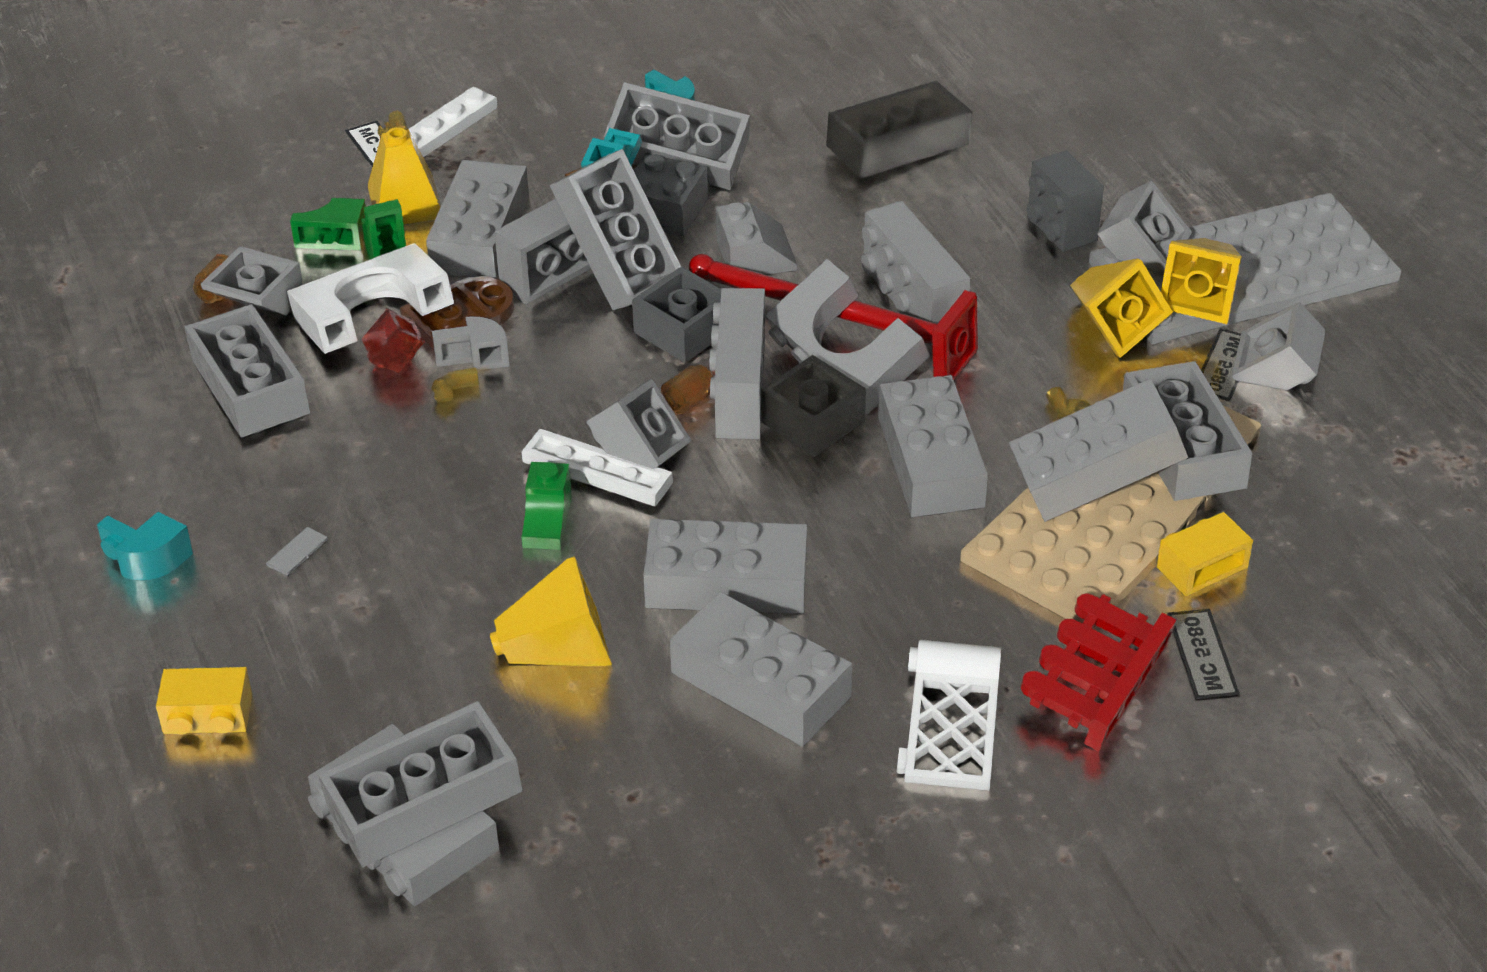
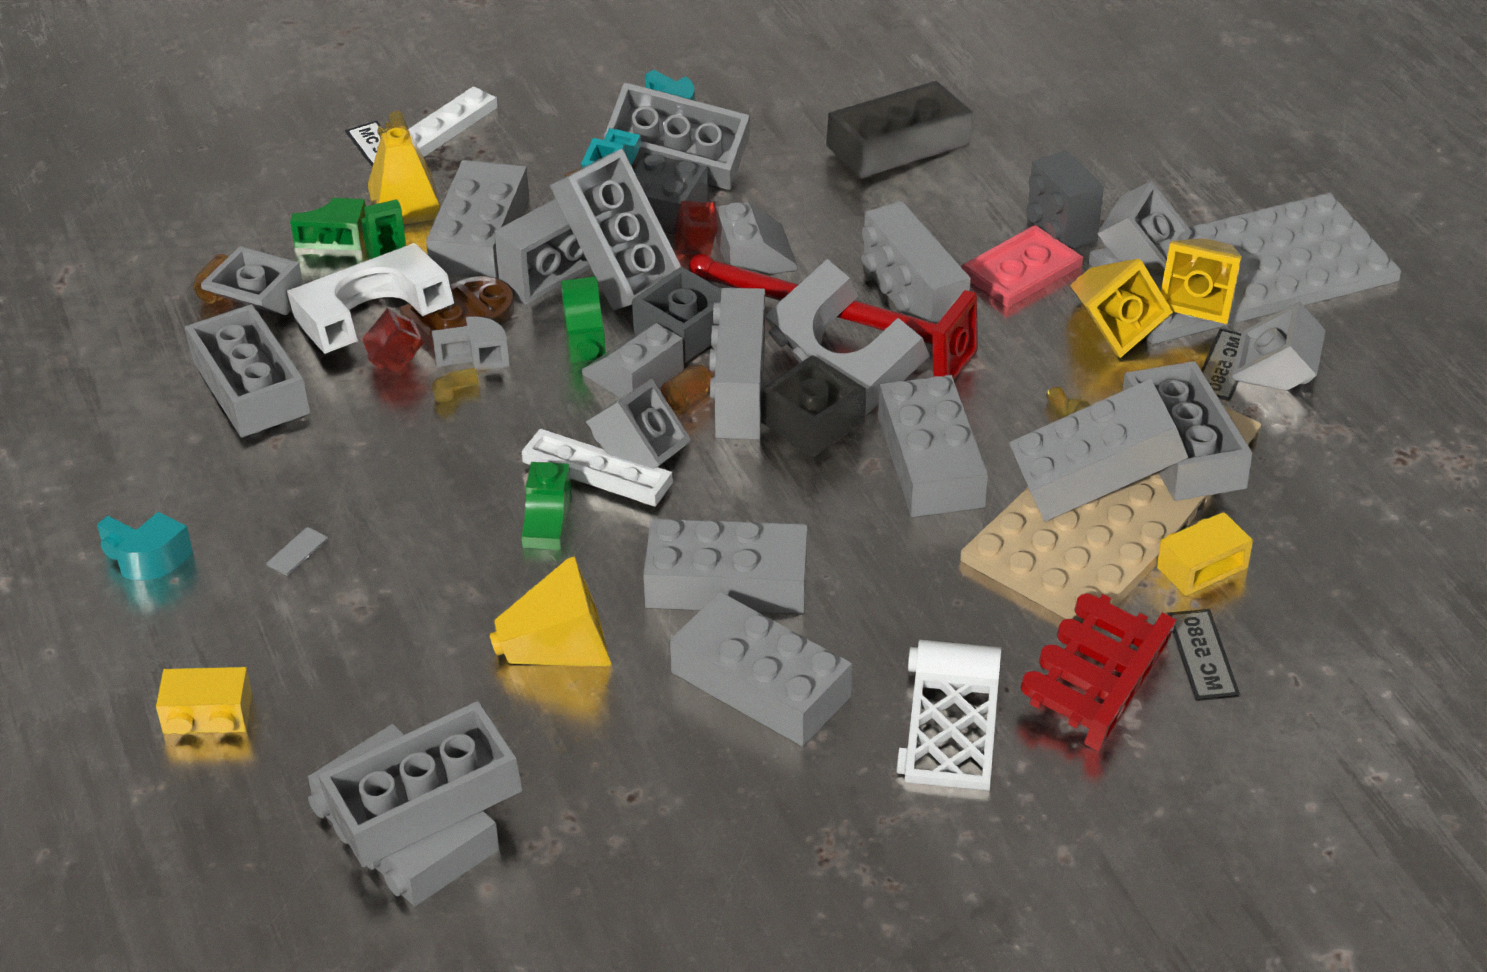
none -> green arch [561,276,606,363]
none -> light grey slope [582,323,684,398]
none -> clear red brick [675,201,718,256]
none -> coral tile [961,225,1083,308]

